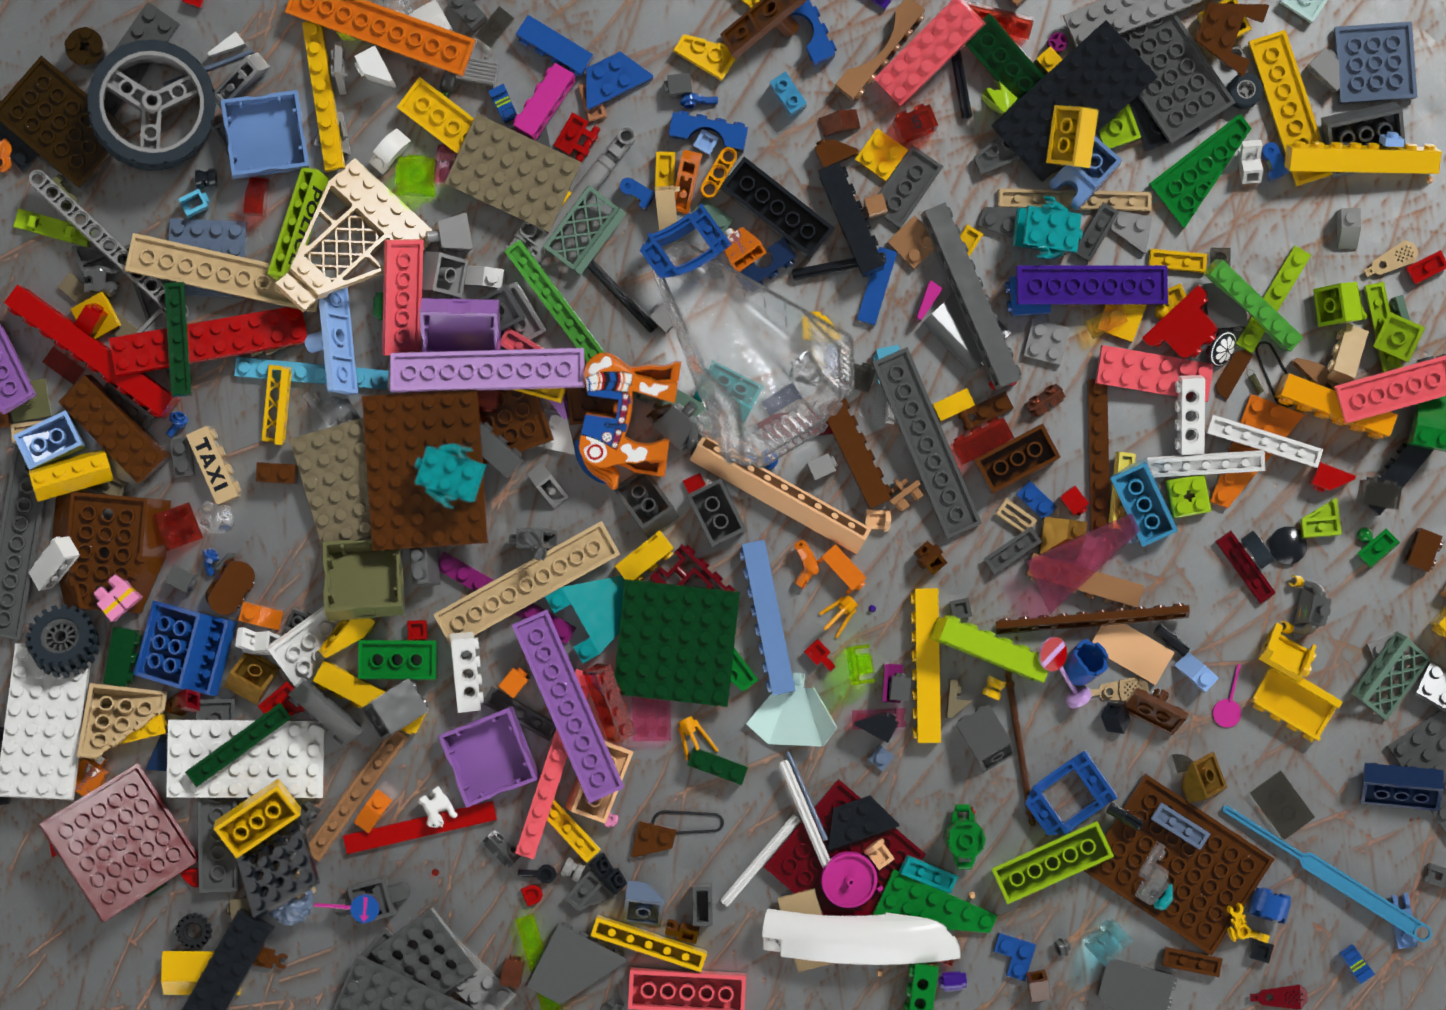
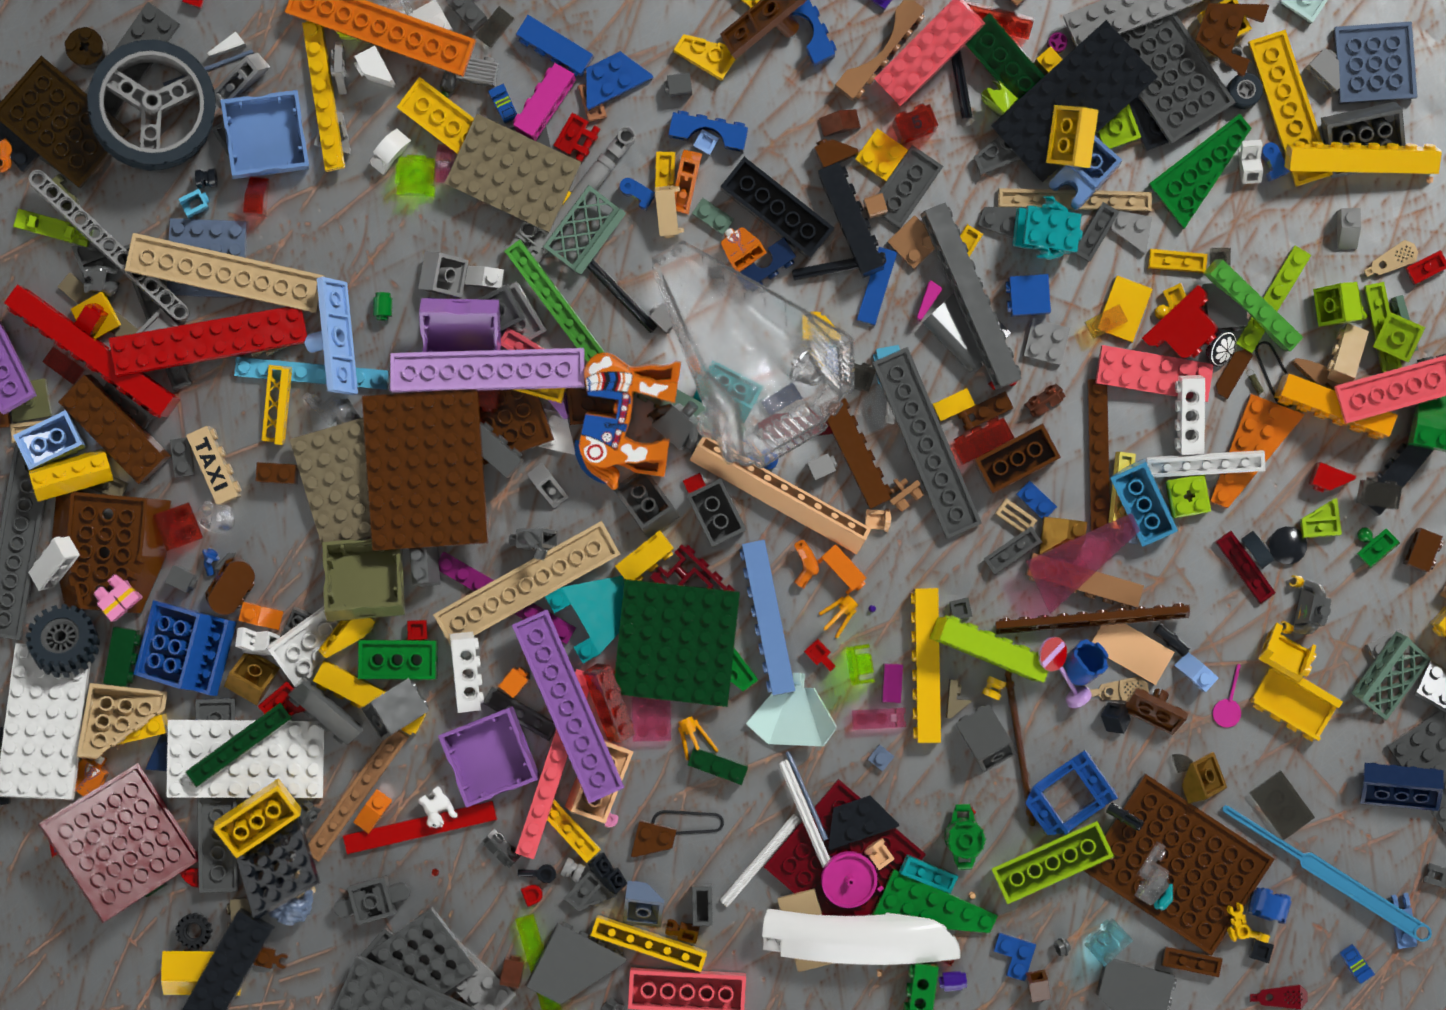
dark green plate [164,282,192,397] -> none
blue plate [165,411,188,438] -> none
dark red leg [165,689,200,716] -> none
lime brick [267,167,329,281] -> none
tan wing [275,158,433,312] -> none
blue piece [314,894,380,923] -> none
coral plate [382,239,424,356] -> none
teal torso [415,444,487,508] -> none
light grey torso [425,213,473,252] -> none
blue wedge [640,203,732,279] -> none
blue plate [680,93,718,109] -> none
light orange beam [701,147,737,200] -> none
dark azure brick [769,71,807,117] -> none
black slope [853,712,899,743] -> none
dark grey brick [887,672,911,701] -> none
reddish brown brick [914,541,947,575] -> none
dark purple plate [1016,265,1168,305] -> none
red brick [1058,486,1089,516] -> none
sand blue plate [1150,802,1210,850] -> none
white plate [1206,415,1323,468] -> none
light blue plate [1379,132,1405,147] -> none

